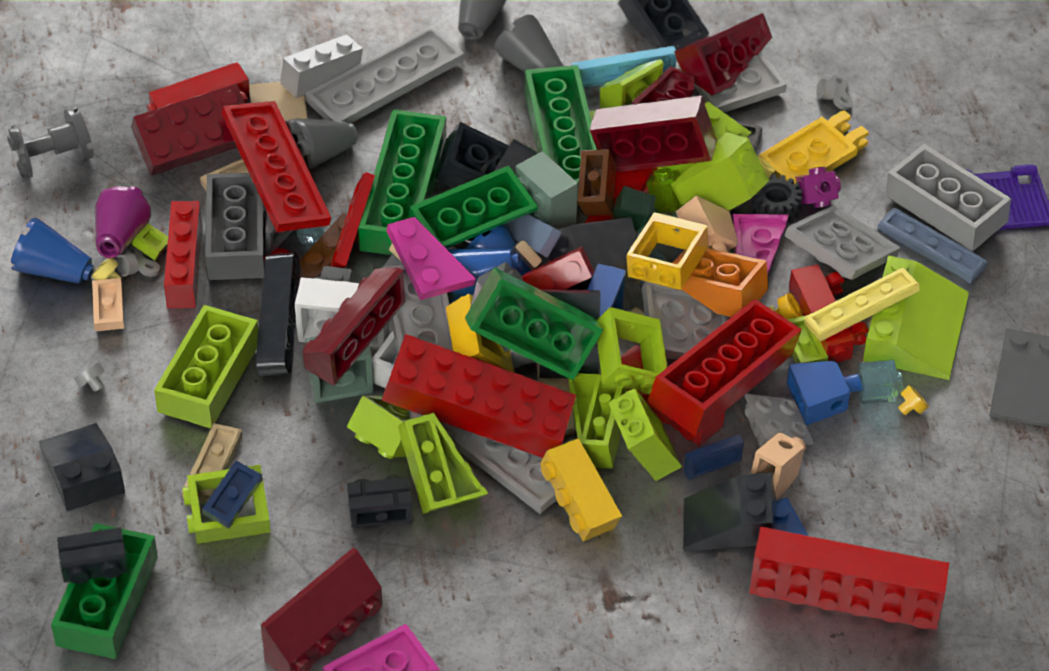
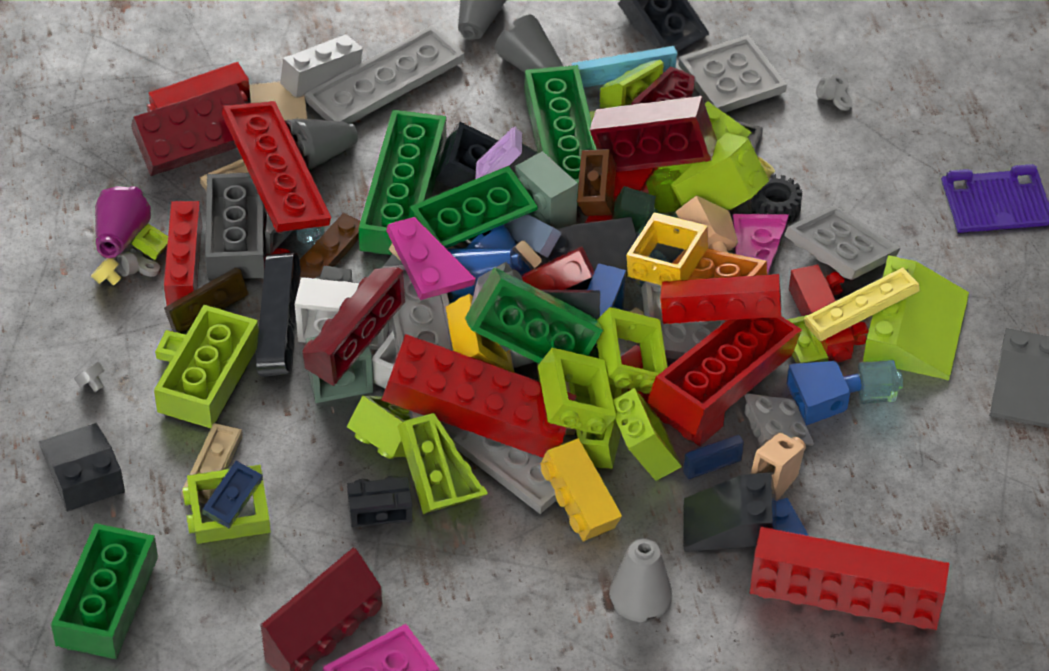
dark grey piece [7,106,93,178] -> none
blue cone [11,218,95,284] -> none
black brick [57,527,128,584] -> none
light nougat plate [92,278,124,331] -> none
red tile [330,172,375,268] -> none
dark red wedge [674,13,772,95] -> none
yellow tile [759,110,869,184] -> none
yellow tile [775,293,803,319] -> none
magenta brick [795,166,841,208] -> none
sand blue tile [877,207,988,283] -> none
light grey brick [886,144,1011,252] -> none
yellow tile [898,385,930,416] -> none
none -> lime plate [155,330,186,362]
none -> dark brown tile [164,267,249,333]
none -> lavender tile [476,127,522,179]
none -> lime window [538,347,616,435]
none -> light grey cone [609,539,672,622]
none -> red brick [660,274,781,324]

